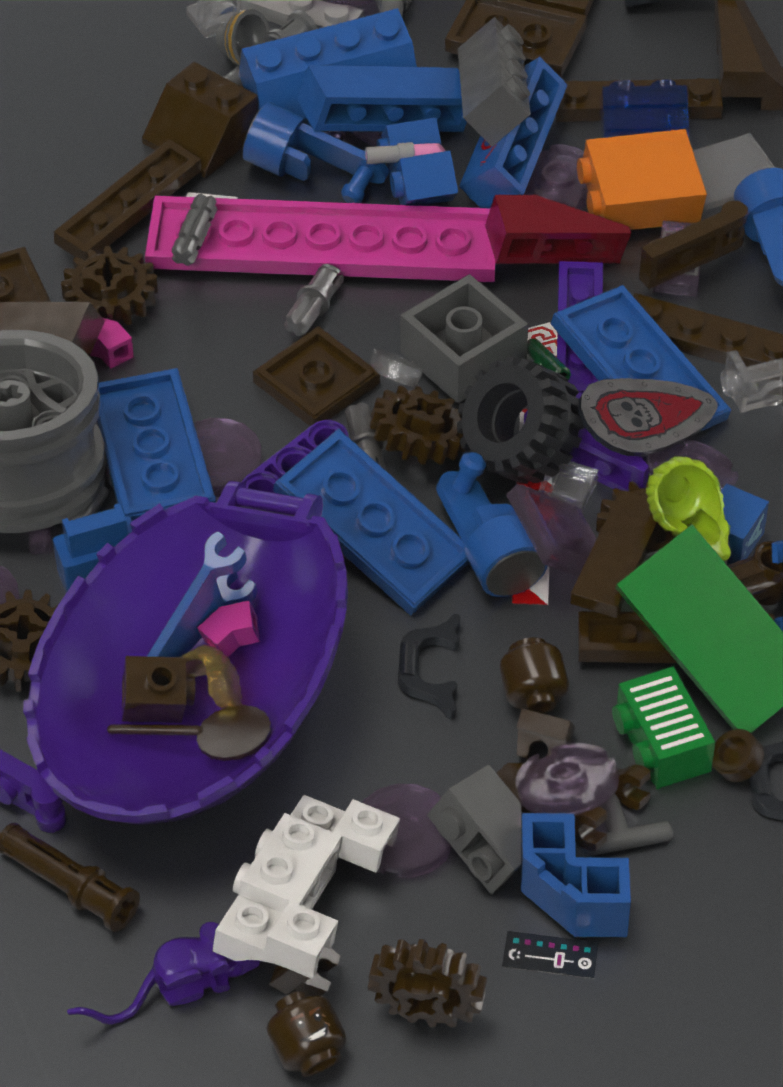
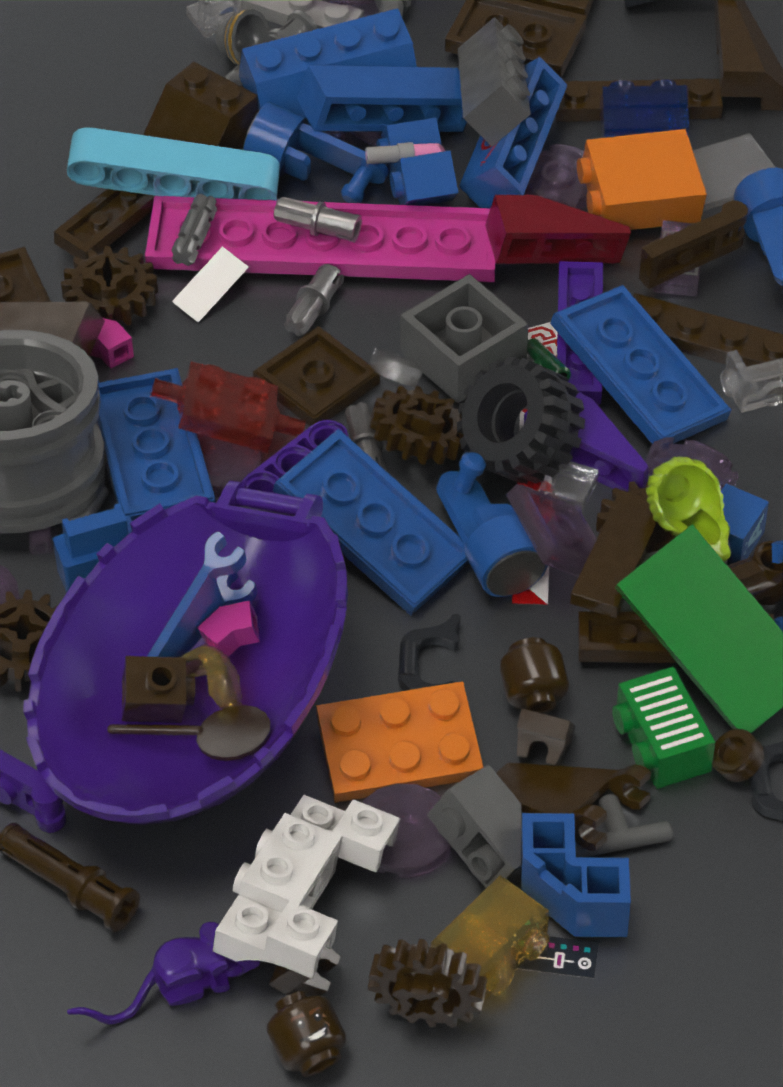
clear purple tile [515,743,619,815] -> none
shield [578,378,717,456] -> none
none -> medium azure beam [67,128,280,200]
none -> clear red plate [150,361,306,453]
none -> white sticker [172,246,249,322]
none -> flat silver axle [274,197,362,242]
none -> orange plate [316,681,483,803]
none -> clear yellow brick [431,875,549,1003]

